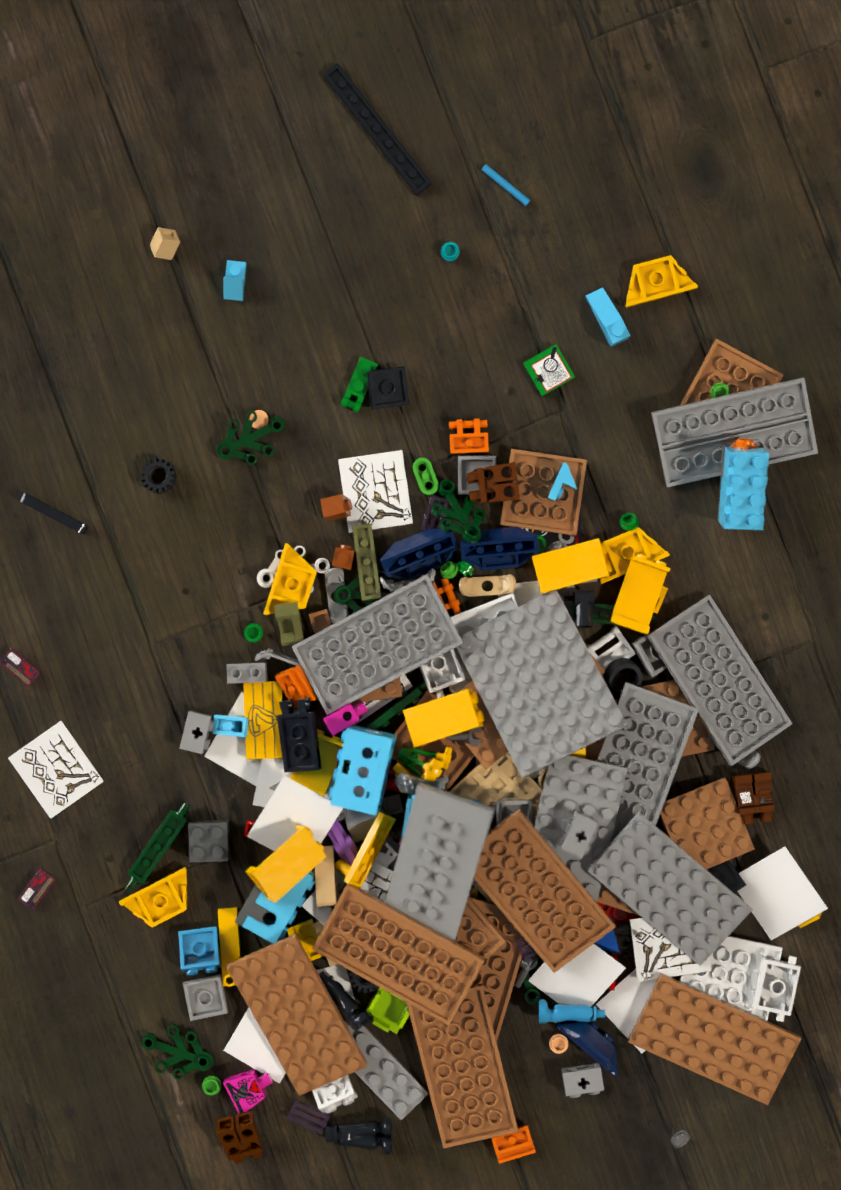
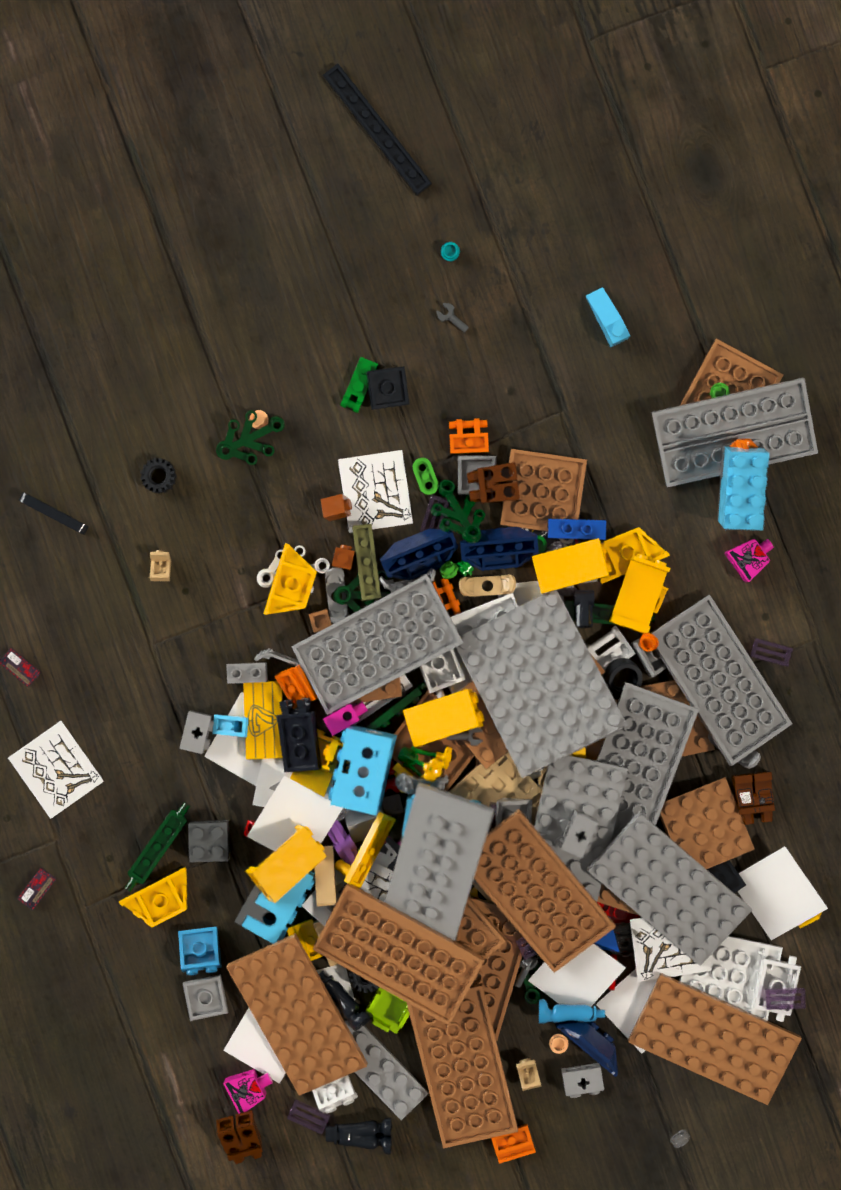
dark green plant [141,1024,213,1080] -> none
tan panel [150,227,180,260] -> none
bright green plate [202,1075,221,1095] -> none
yellow piece [218,907,241,987] -> none
medium azure slope [223,260,247,301] -> none
green plate [244,623,263,642] -> none
olive panel [274,602,304,646] -> none
dark azure bar [482,164,530,206] -> none
tile [523,344,575,397] -> none
medium azure slope [547,462,577,502] -> none
green plate [620,513,639,531] -> none
yellow wing [625,255,698,308] -> none
none -> tan bracket [150,550,171,581]
none -> yellow plate [322,741,339,773]
none -> dark grey bar [436,303,469,333]
none -> tan bracket [516,1058,541,1091]
none -> blue plate [548,519,606,540]
none -> orange plate [639,633,659,652]
none -> dark pink torso [724,539,774,583]
none -> clear purple tile [750,638,793,667]
none -> clear purple tile [765,988,806,1010]

